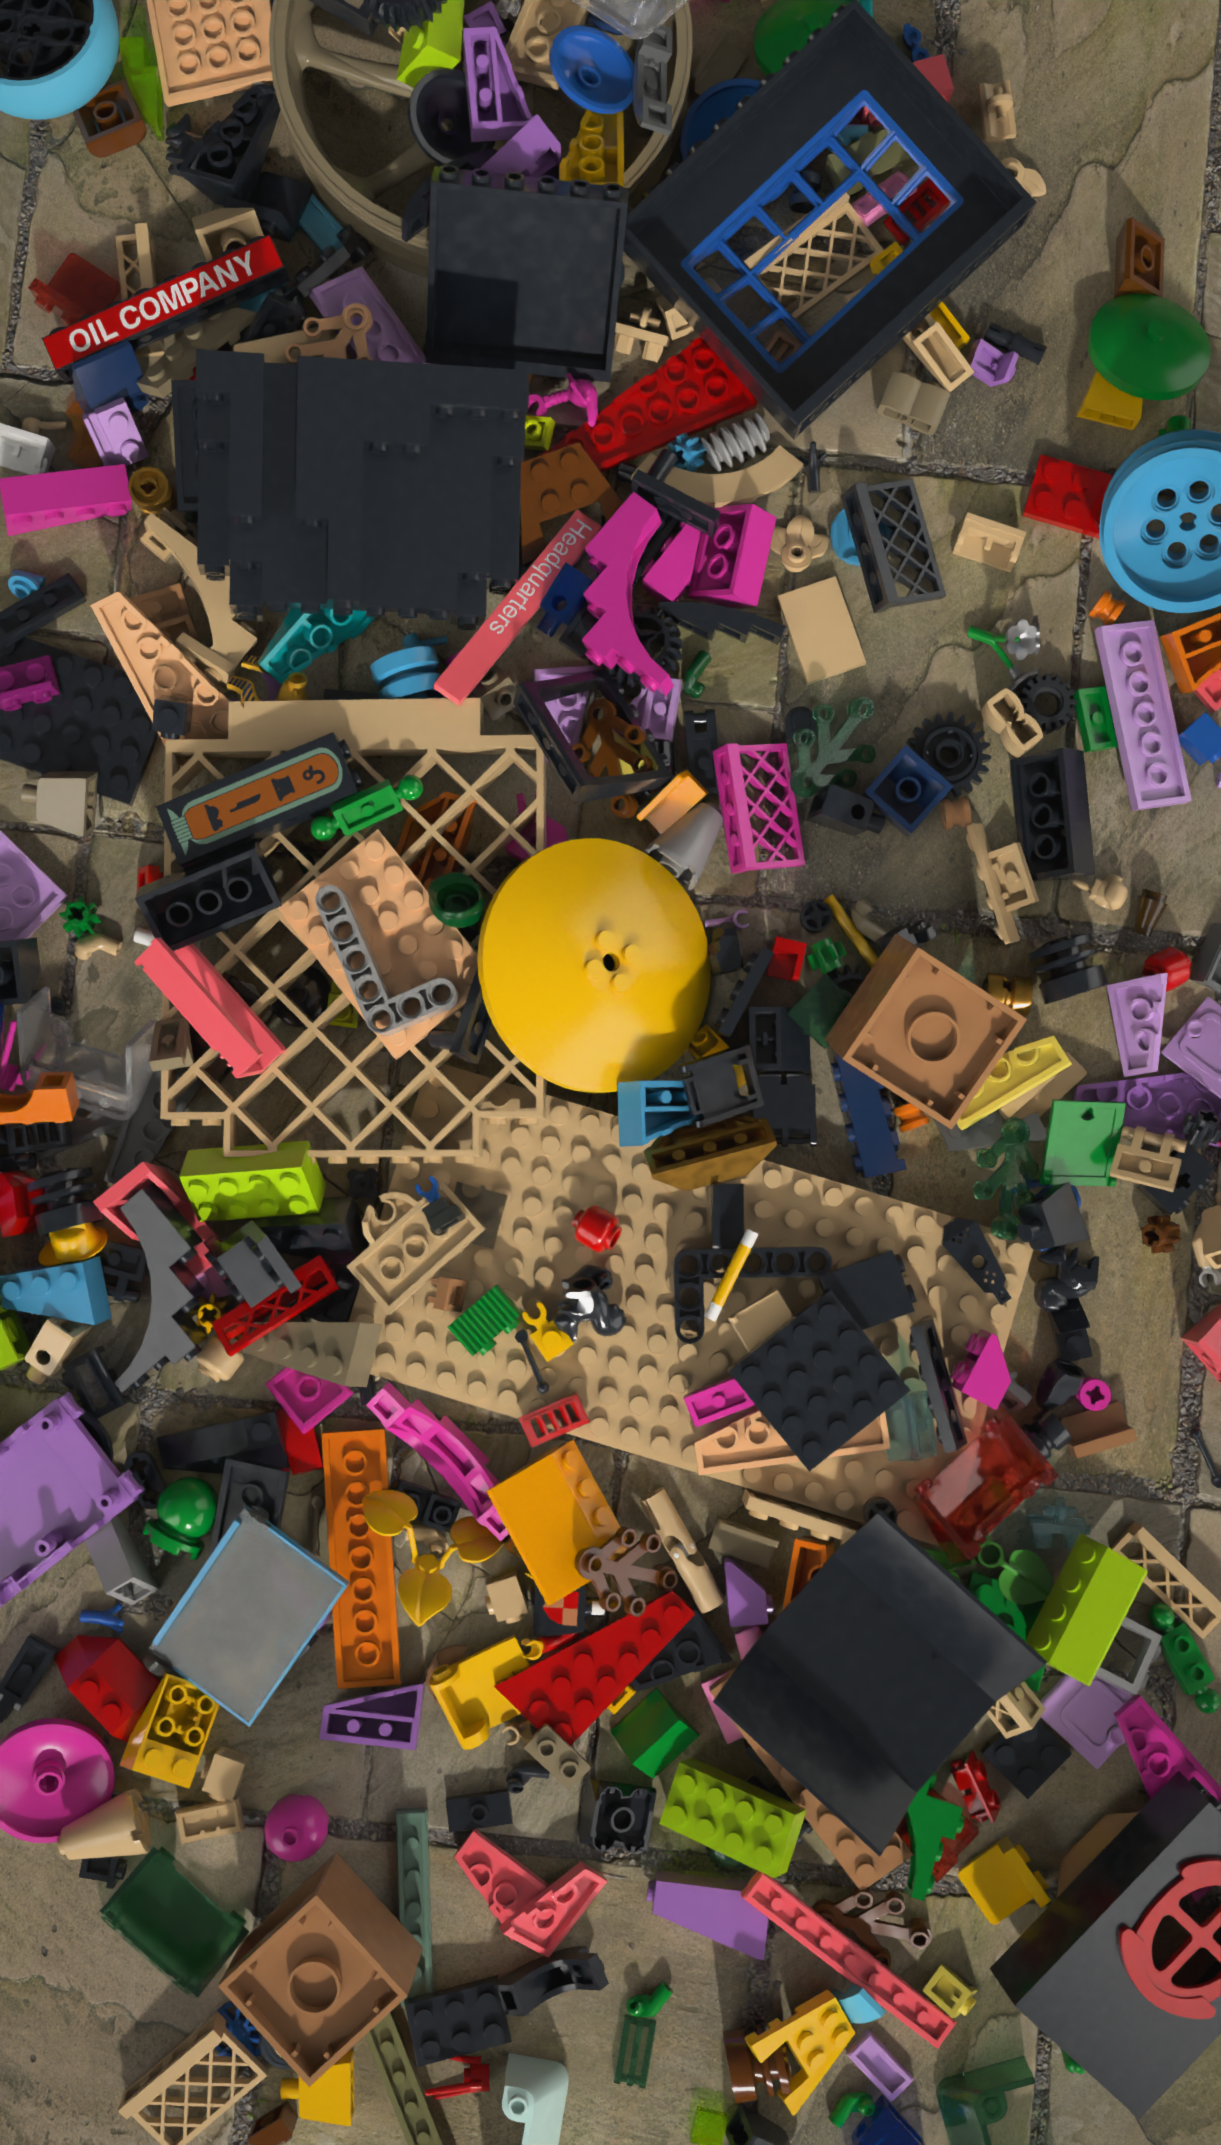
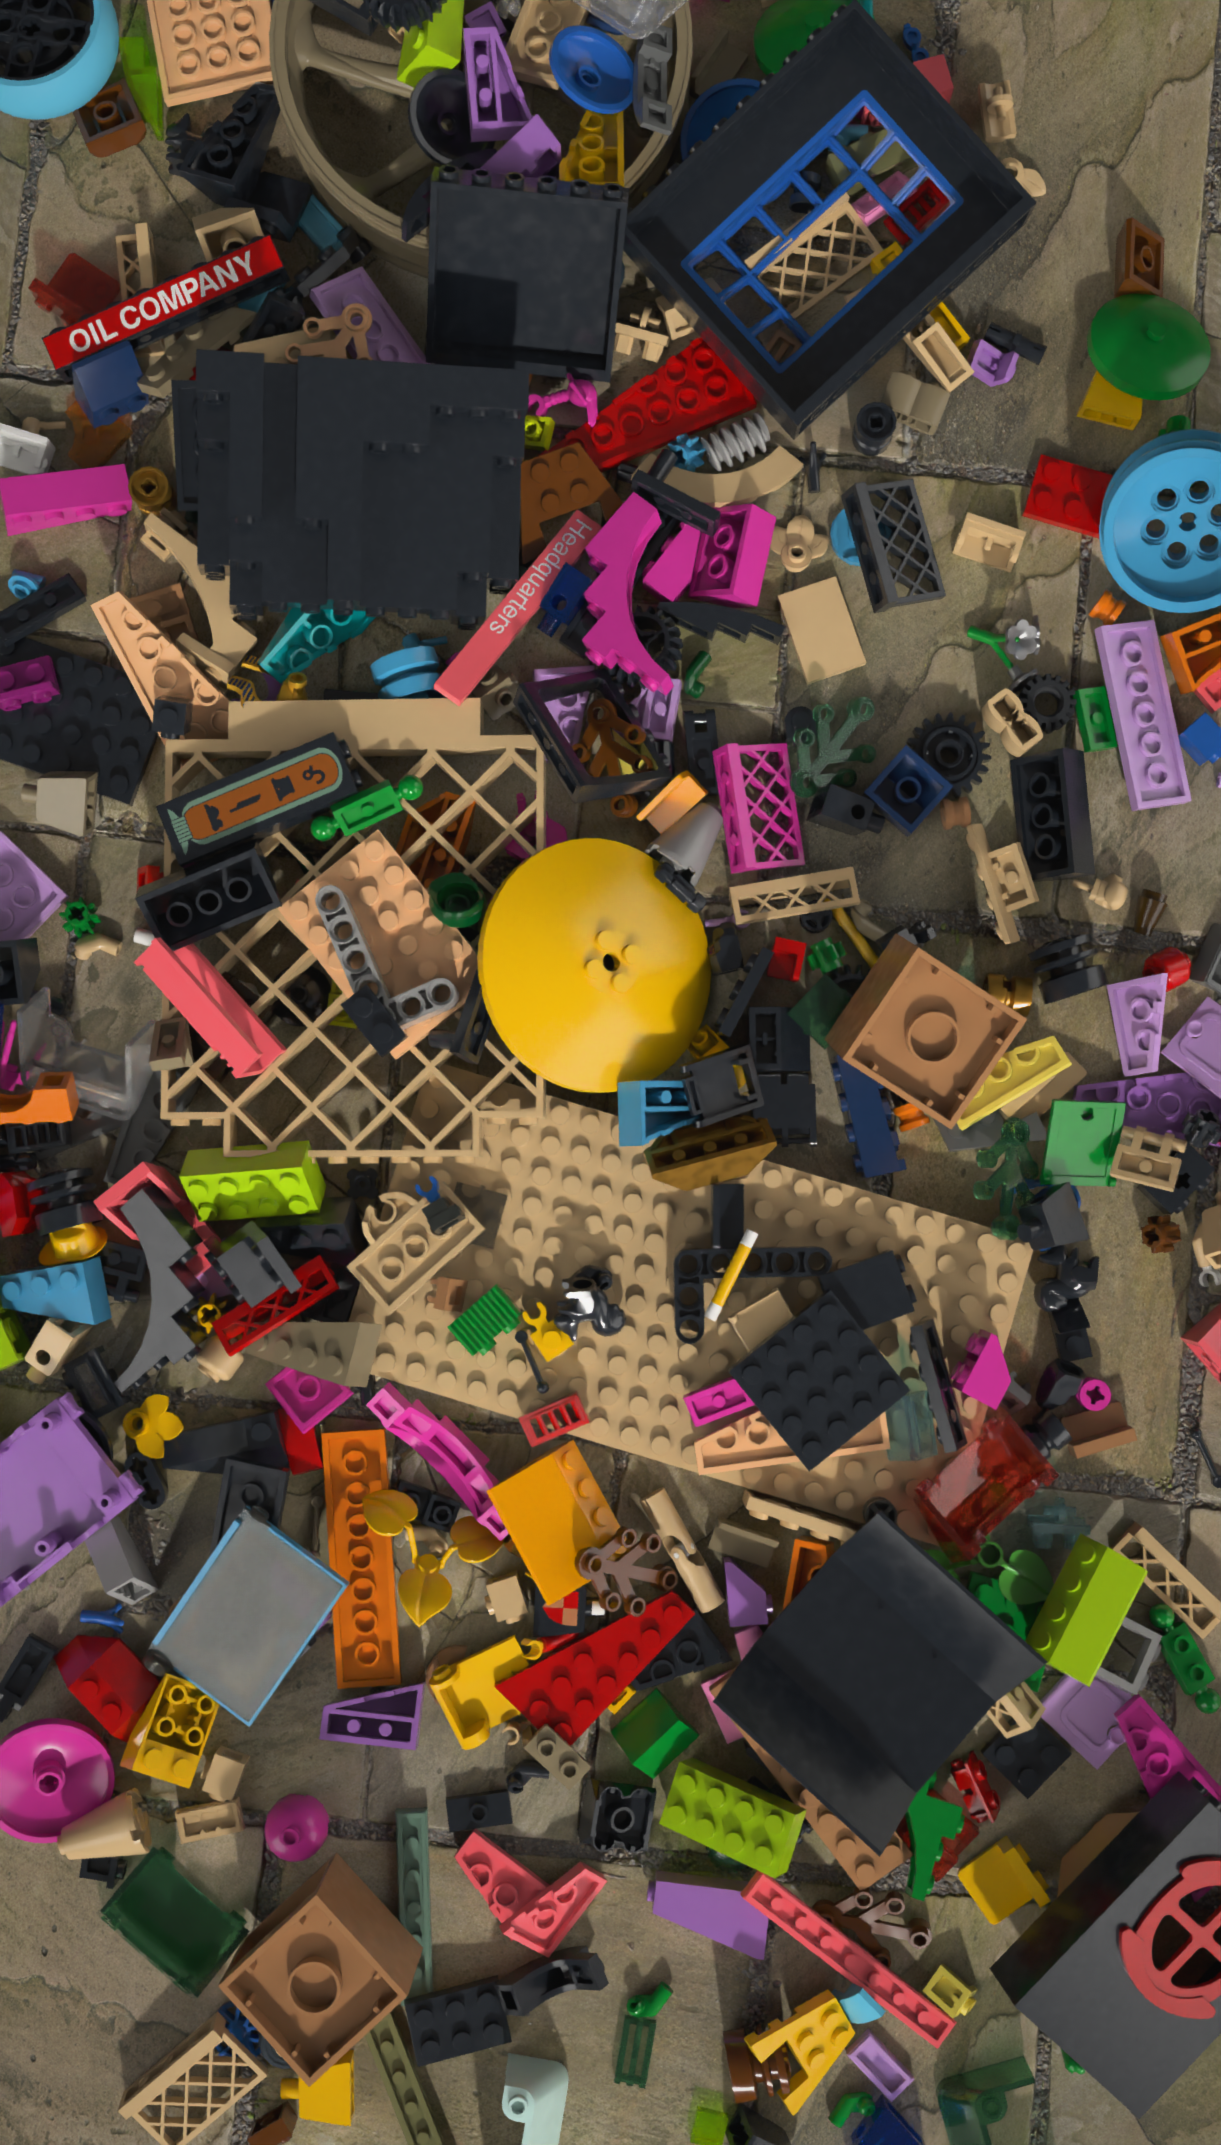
lavender plate [81,397,149,467] -> none
green tile [142,1476,219,1560] -> none
red plant [424,2055,490,2100] -> none
red head [572,1205,622,1252] -> none
black piece [941,1217,1011,1305] -> none
none -> yellow plate [123,1394,184,1459]
none -> black plate [341,985,408,1057]
none -> black axle [654,862,707,913]
none -> tan fence [729,866,860,925]
none -> black wheel [852,402,897,456]

